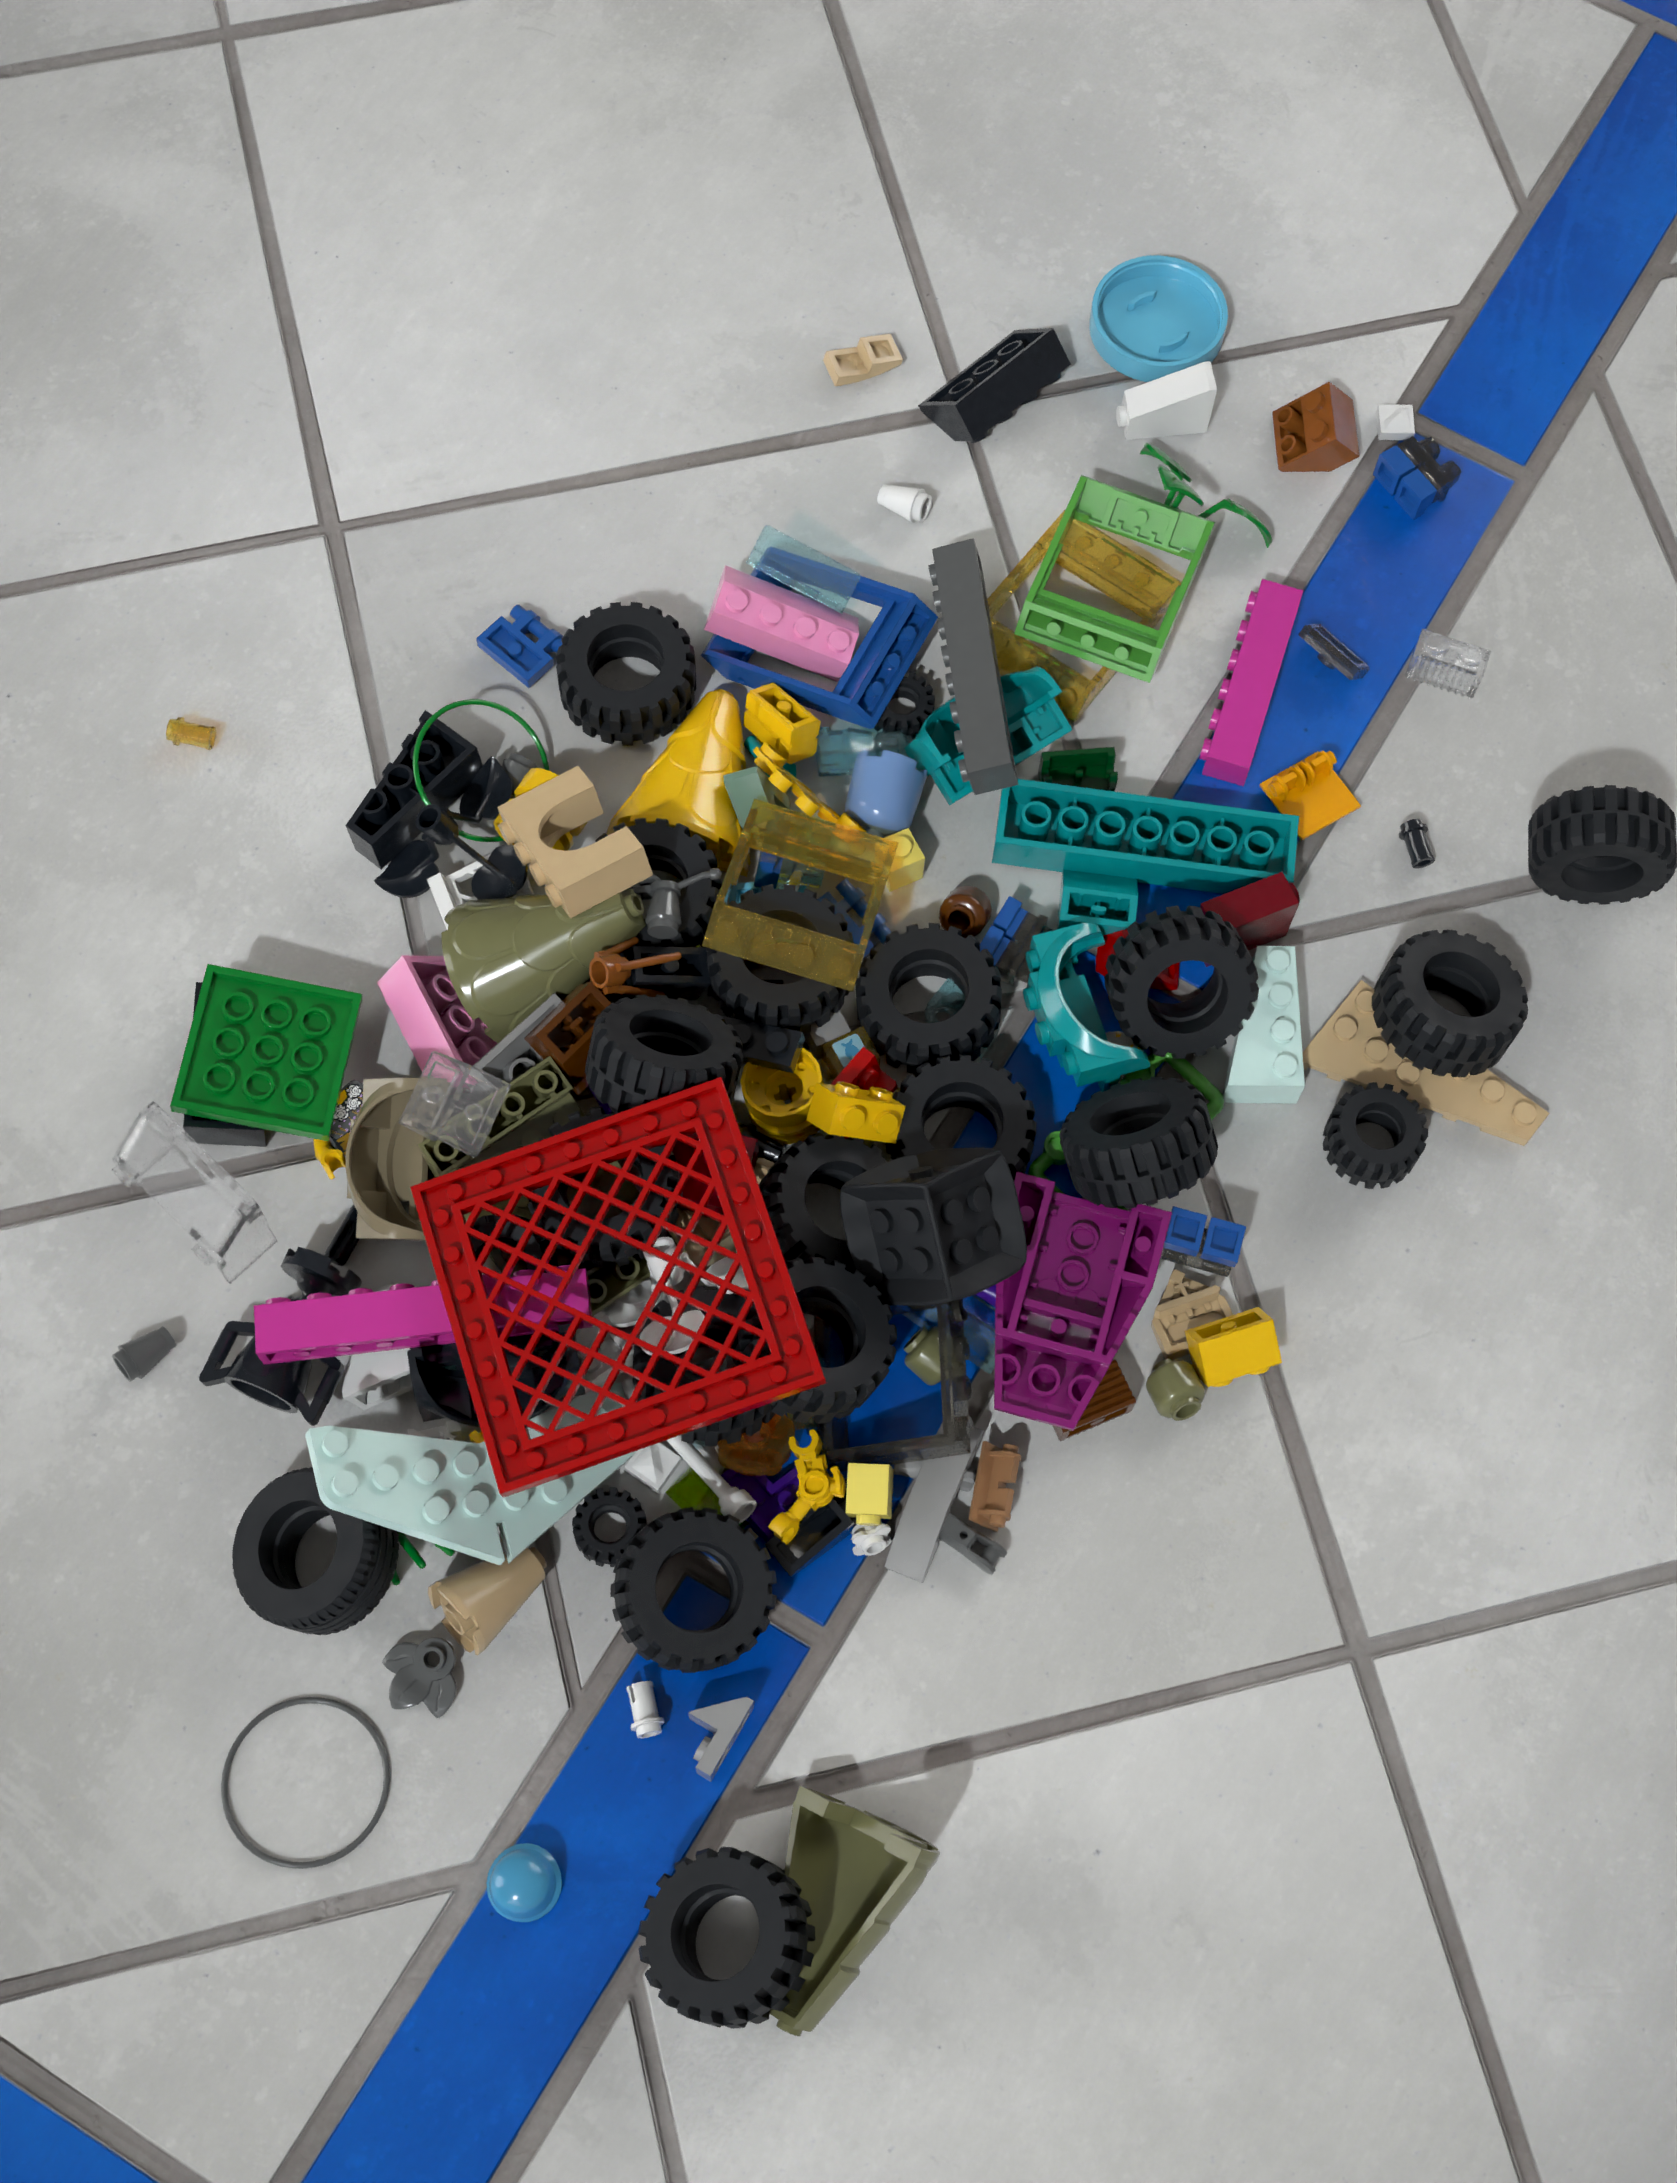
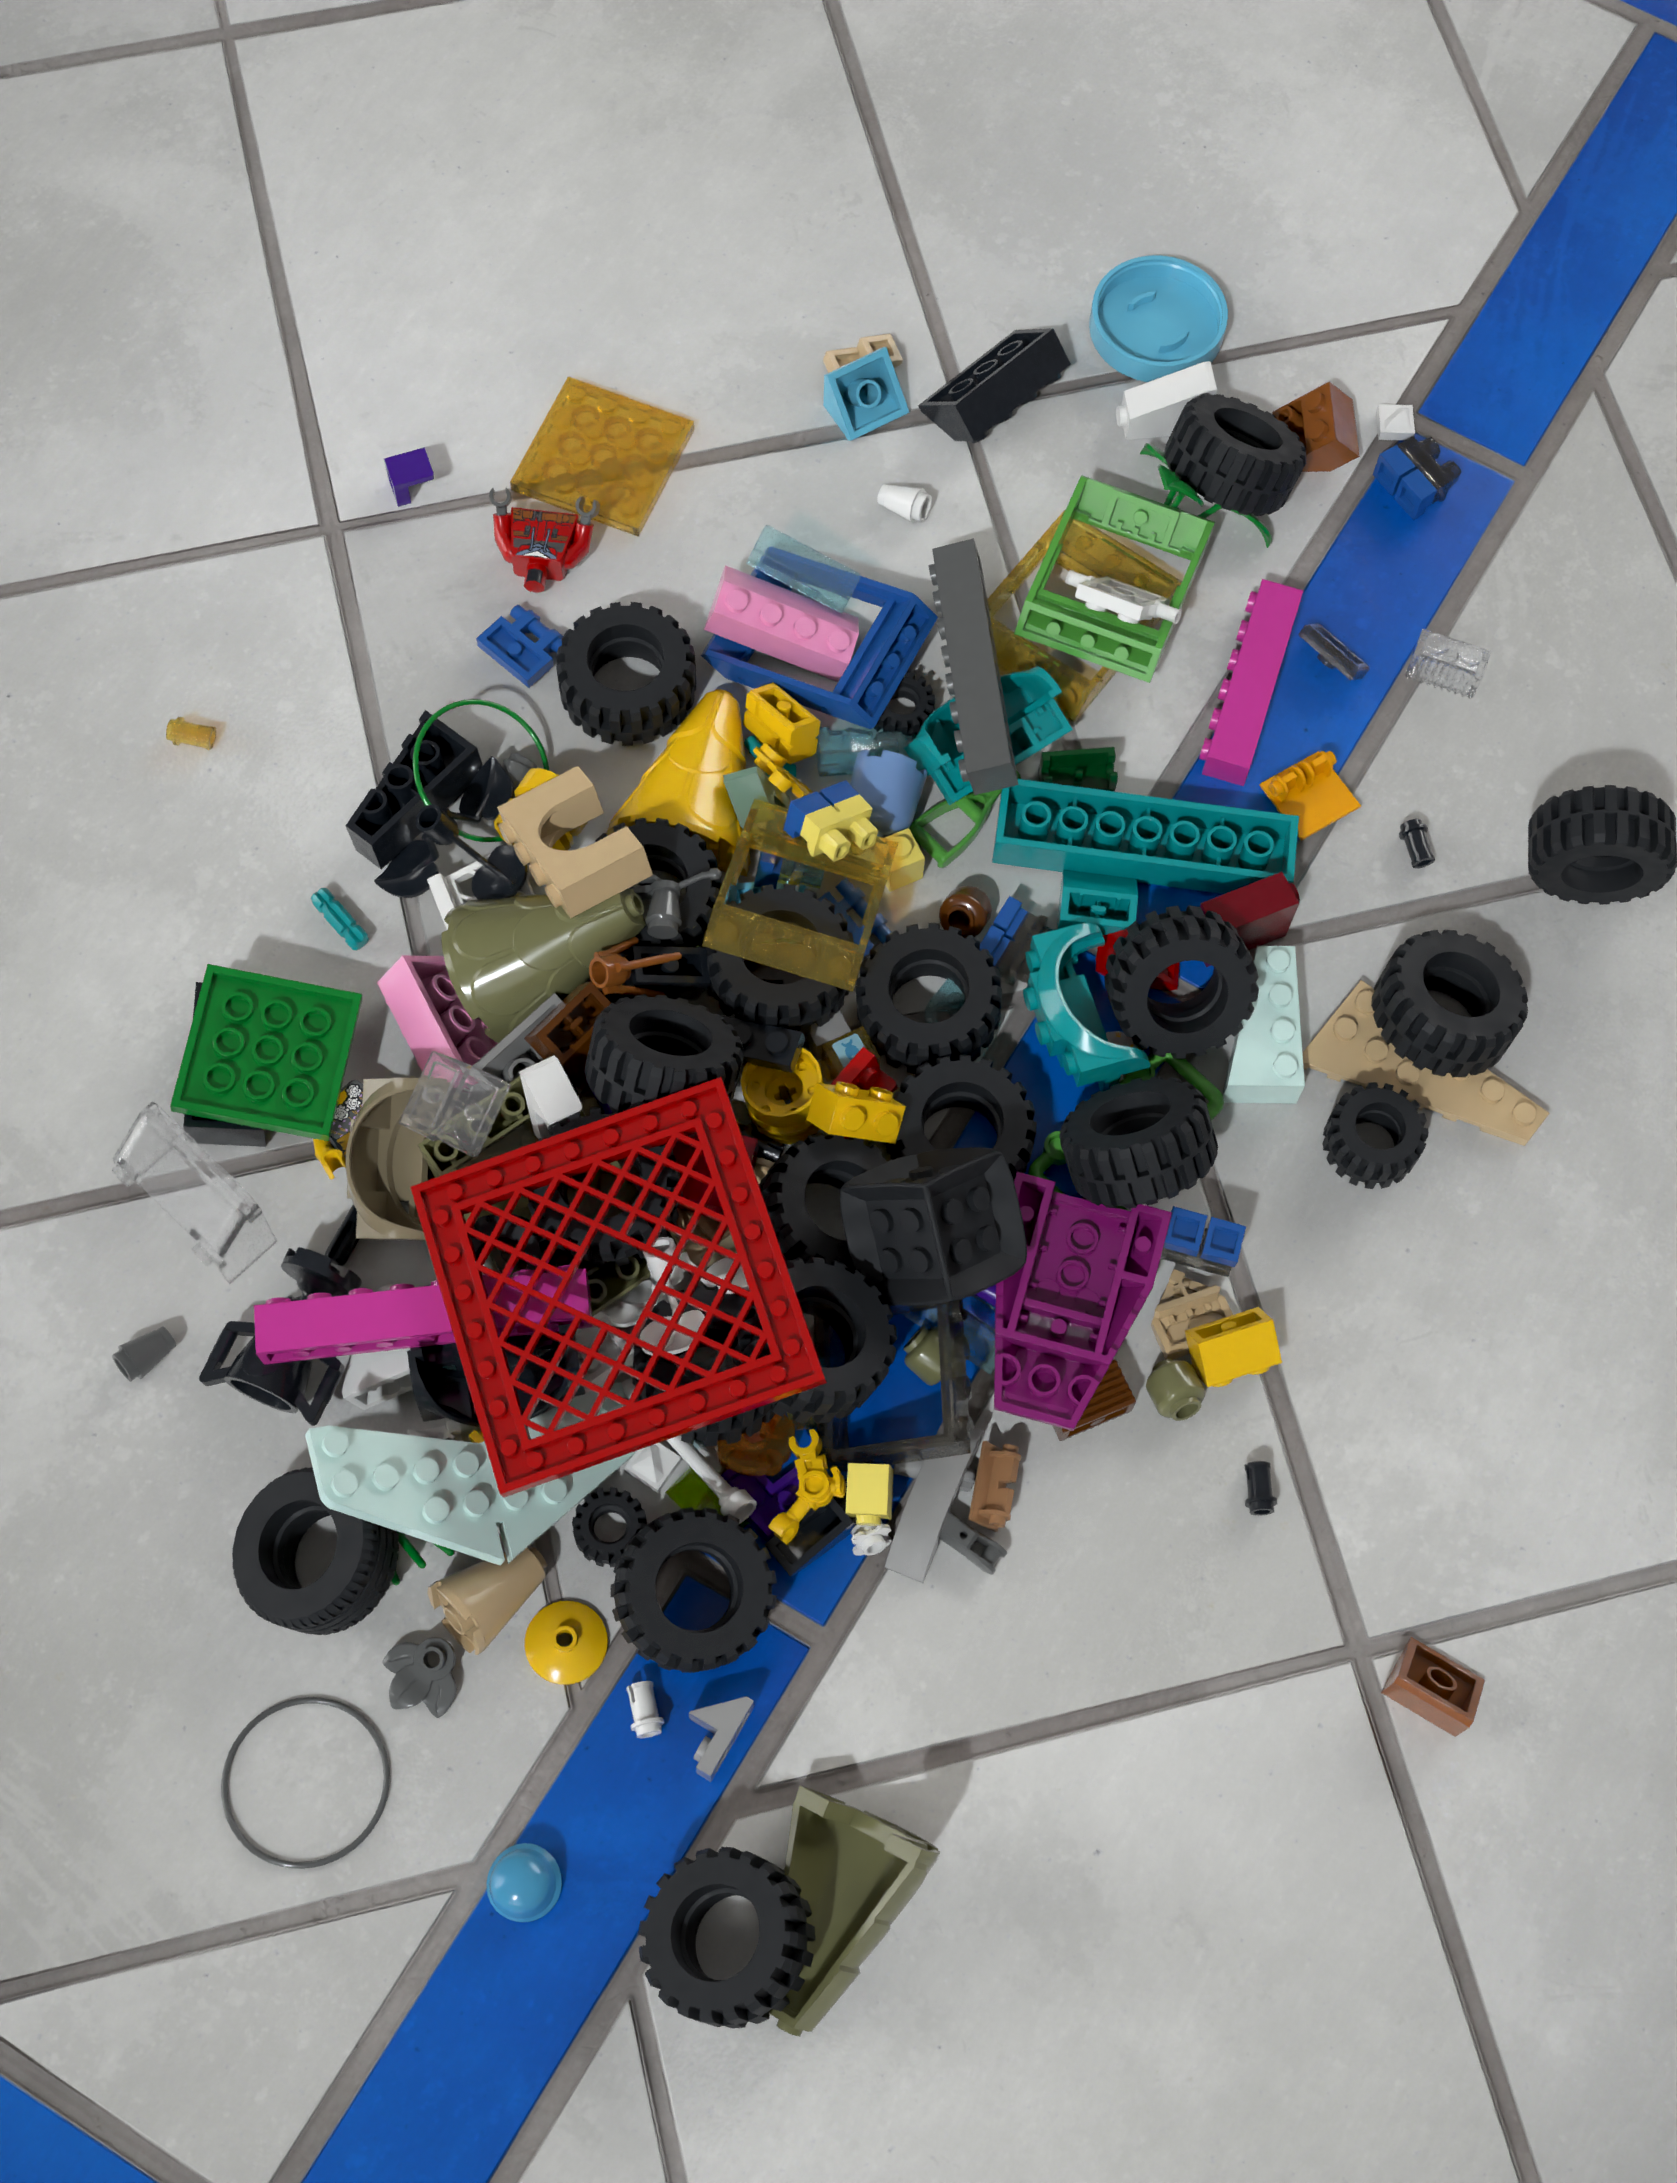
none -> teal axle [311,888,369,951]
none -> dark purple panel [384,447,434,507]
none -> red torso [489,488,600,593]
none -> clear yellow plate [510,376,694,537]
none -> white slope [519,1056,583,1139]
none -> yellow dish [524,1601,608,1685]
none -> light yellow hips [783,780,878,862]
none -> medium azure slope [823,347,909,441]
none -> bright green piece [910,770,1021,868]
none -> white plate [1065,570,1182,624]
none -> black tyre [1164,394,1307,516]
none -> black pin [1244,1461,1277,1516]
none -> dark orange slope [1381,1637,1485,1737]

